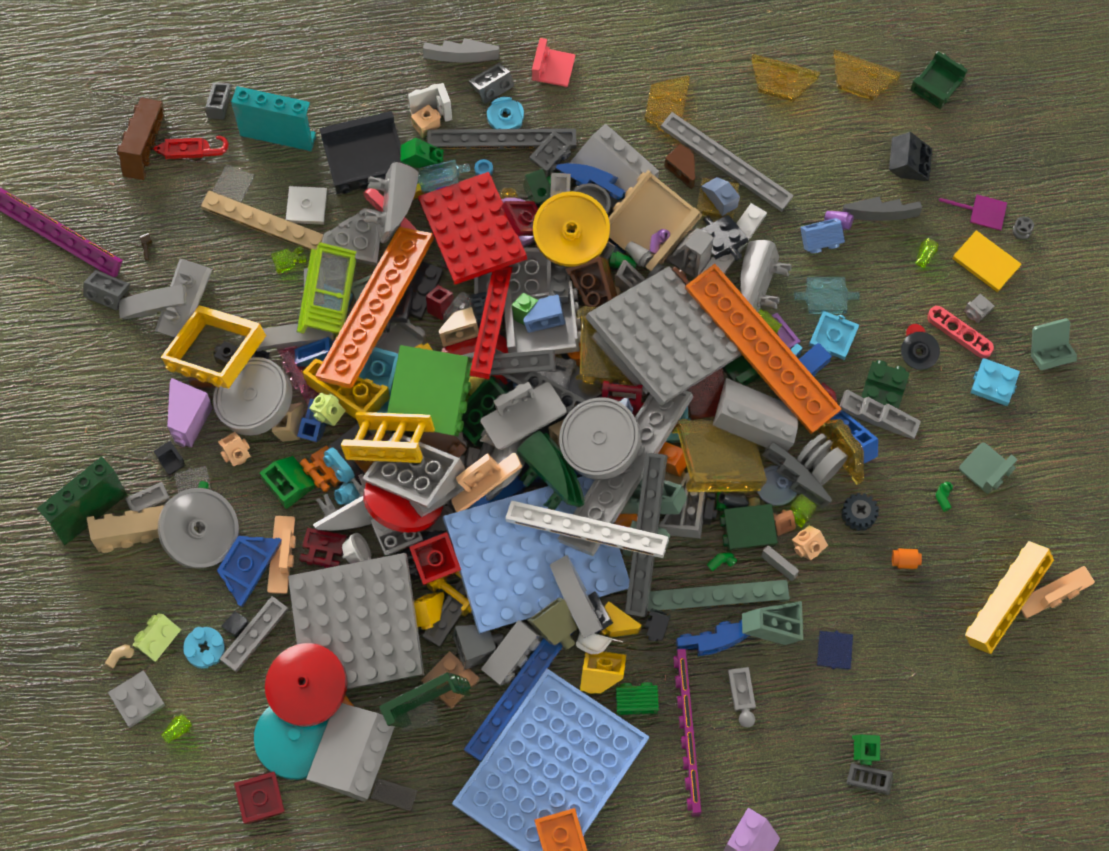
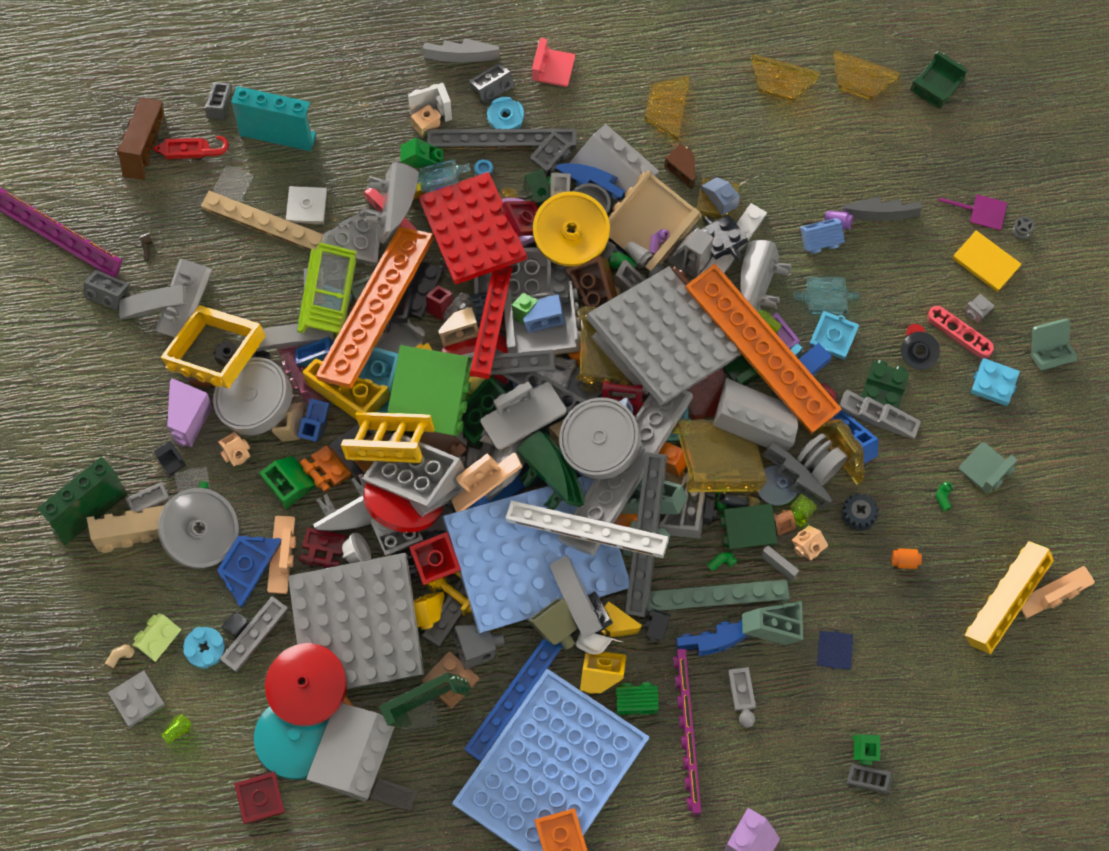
clear neon green plate [271,247,307,273] -> none
yellowish green brick [309,393,346,426] -> none
black panel [320,111,406,194] -> none
medium azure plate [323,448,354,483] -> none
medium azure rock [334,483,360,505] -> none
light grey wedge [481,620,543,685] -> none
light grey plate [661,112,793,212] -> none
black slope [889,132,932,181] -> none
clear neon green cone [915,238,939,268] -> none

